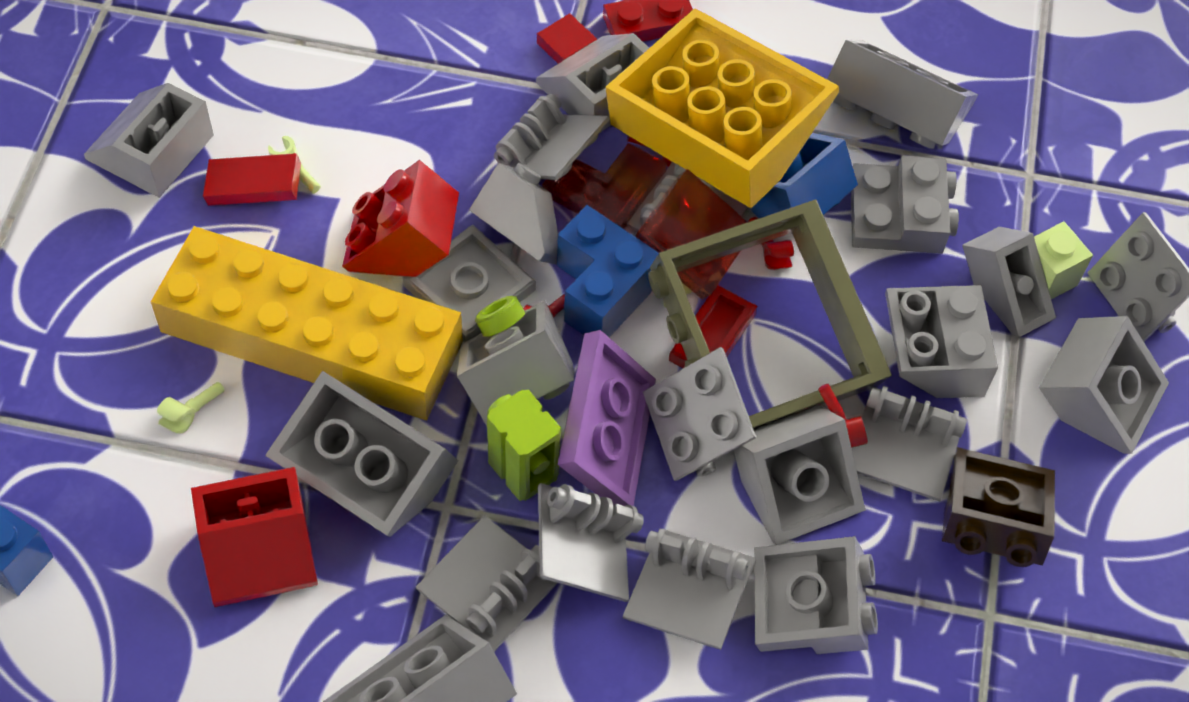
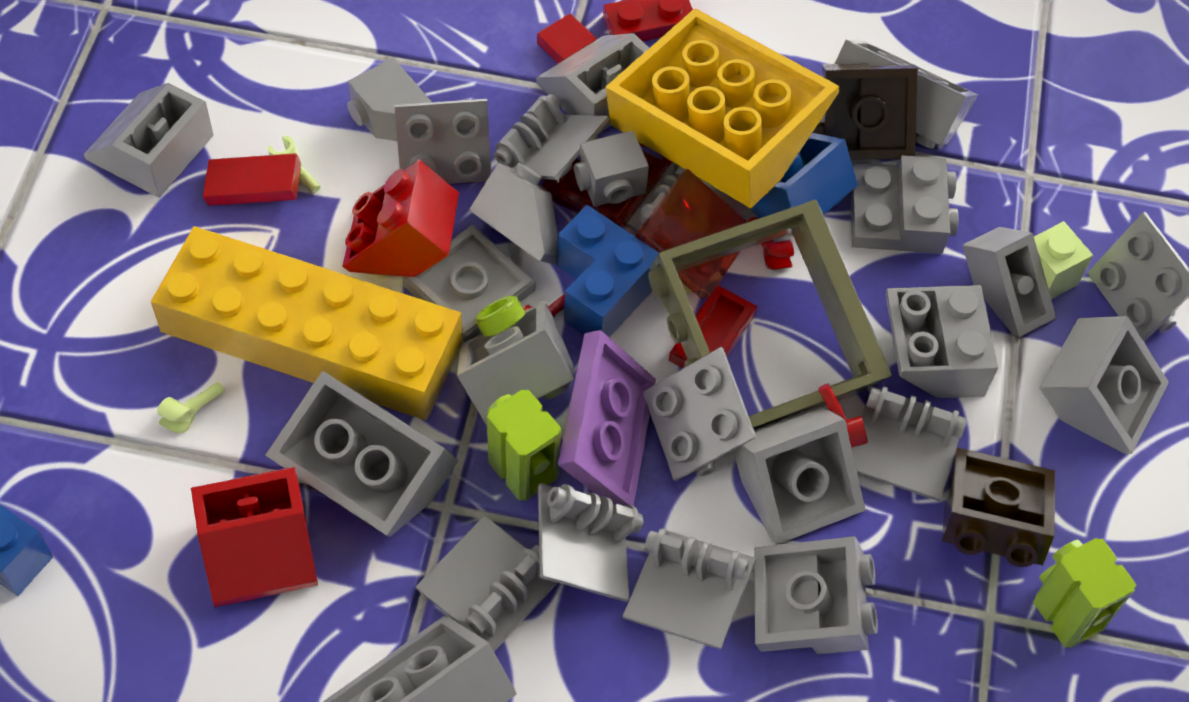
none -> light grey slope [347,58,432,141]
none -> light grey hinge [394,99,491,184]
none -> light grey brick [574,130,649,207]
none -> dark brown plate [813,63,918,160]
none -> lime brick [1033,538,1137,648]

